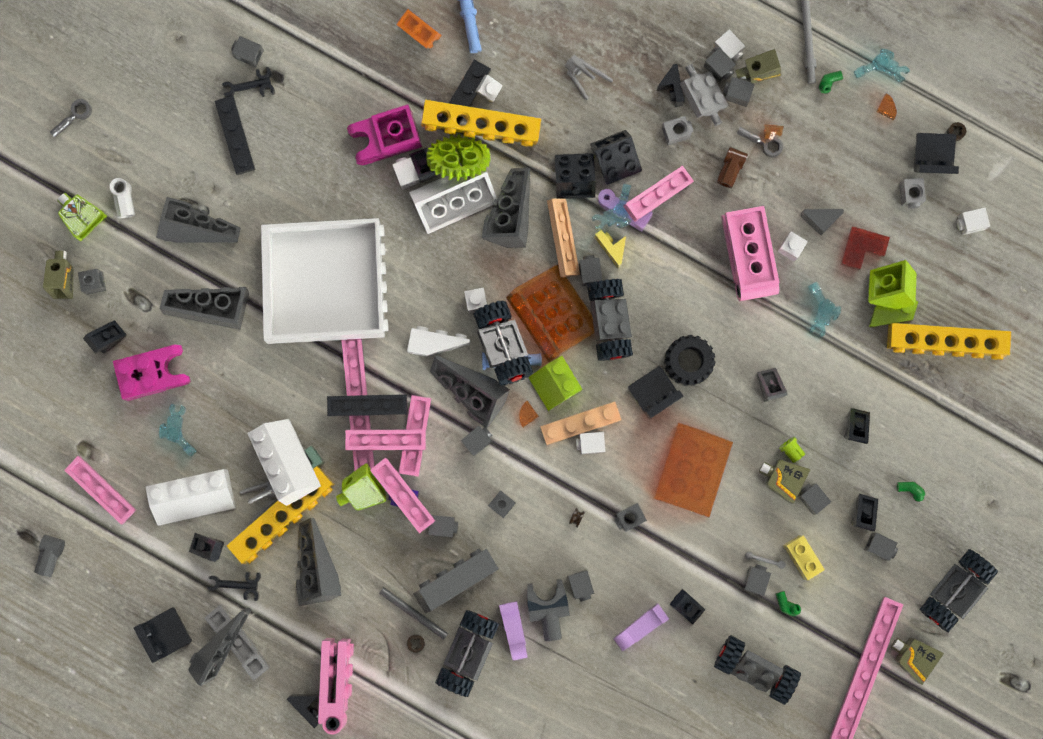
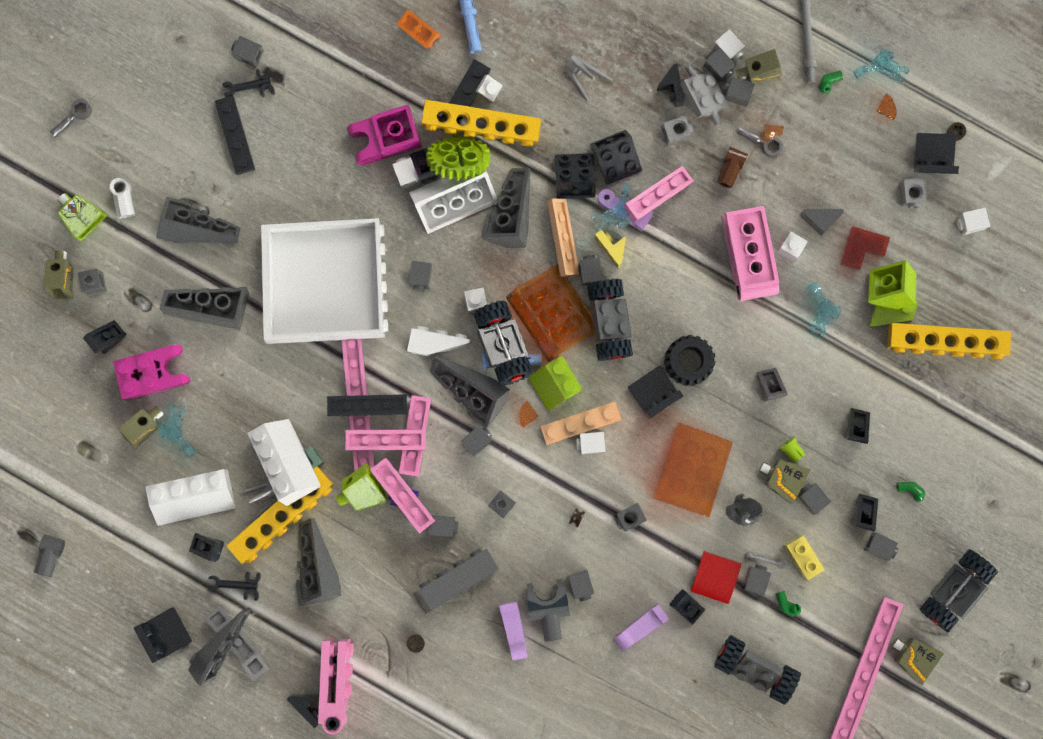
bright pink plate [64,456,136,525] -> none
dark grey bar [379,587,448,640] -> none
plate [435,610,499,697] -> none
none -> olive torso [118,406,164,449]
none -> dark grey brick [409,261,432,291]
none -> red slope [691,551,742,604]
none -> dark grey hair [726,494,763,526]

